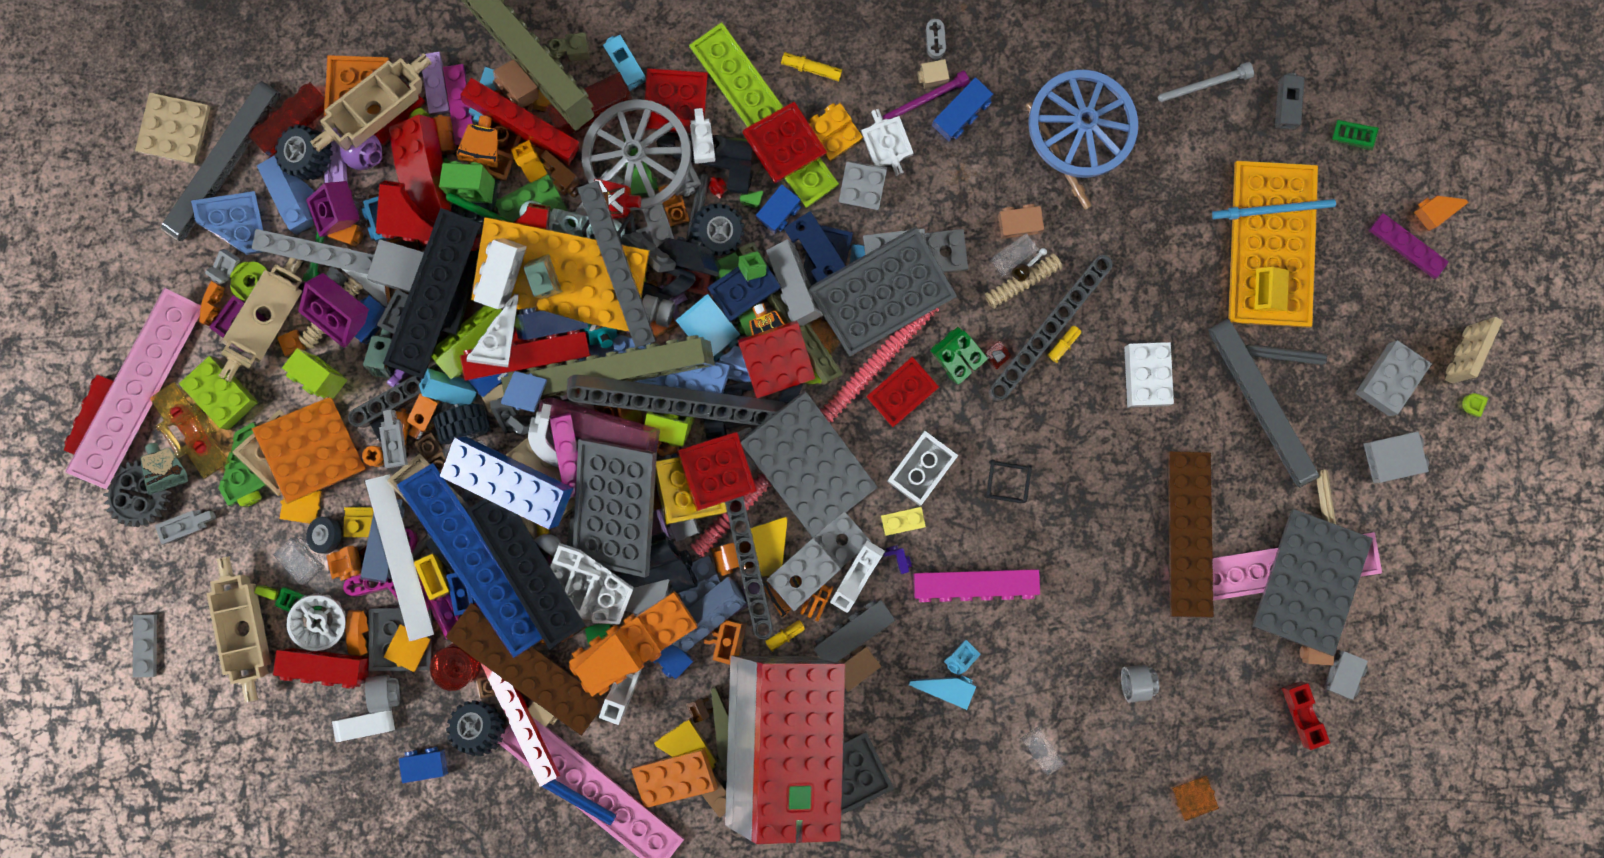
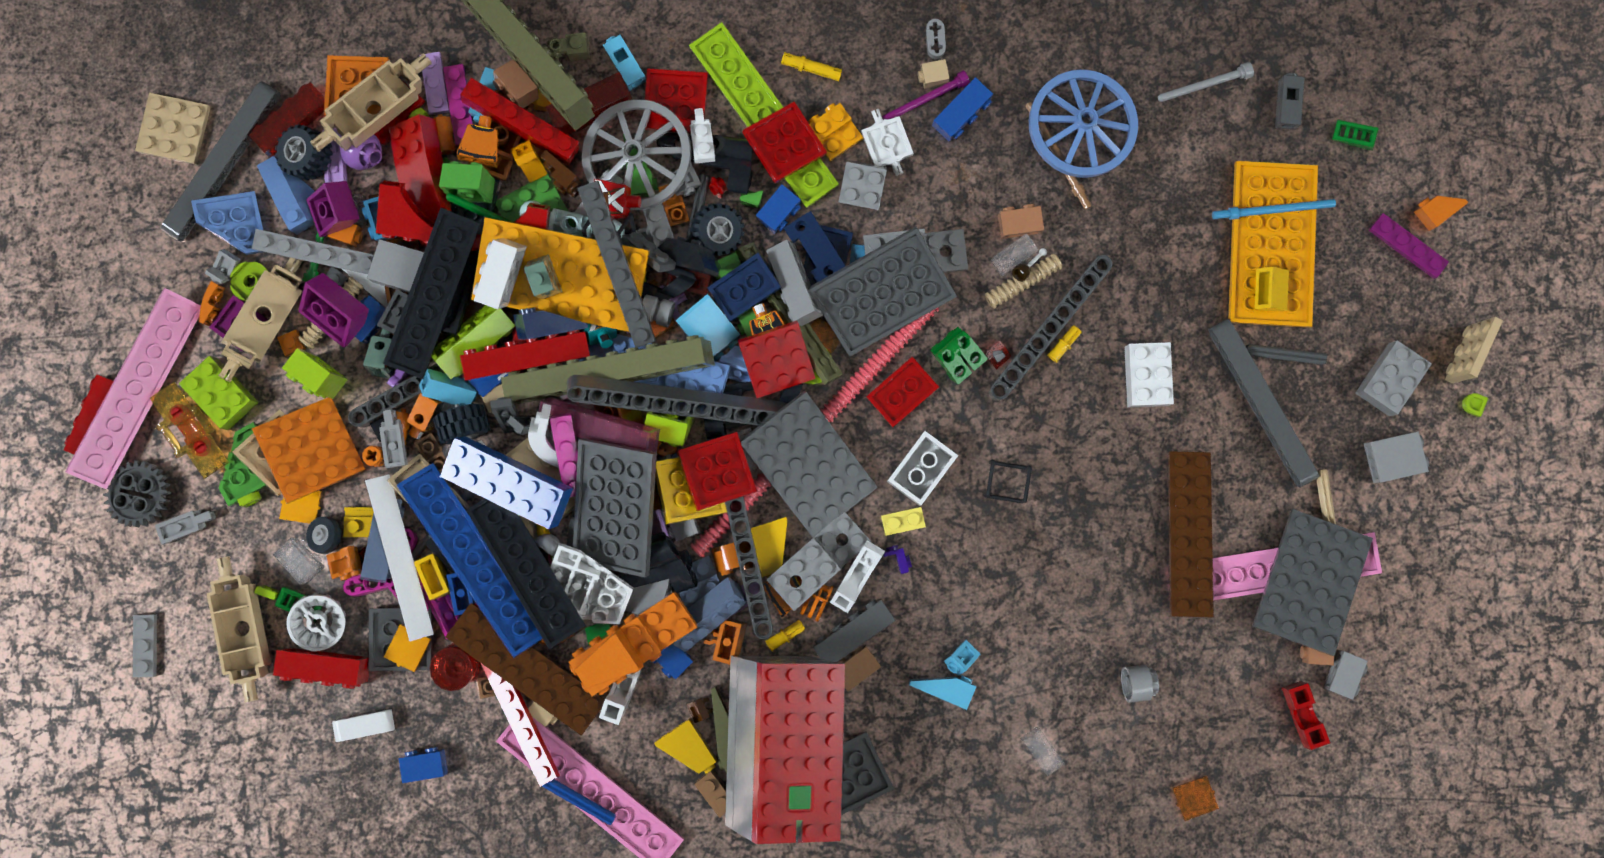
torso [140,443,188,495] -> none
orange slope [345,610,369,656] -> none
light grey piece [365,675,400,713] -> none
black wheel [446,700,505,757] -> none
white wing [467,294,518,367] -> none
medium blue piece [501,371,547,412] -> none
orange plate [631,748,718,808] -> none
bright green slope [738,251,767,281] -> none
dark pink brick [913,569,1040,602] -> none

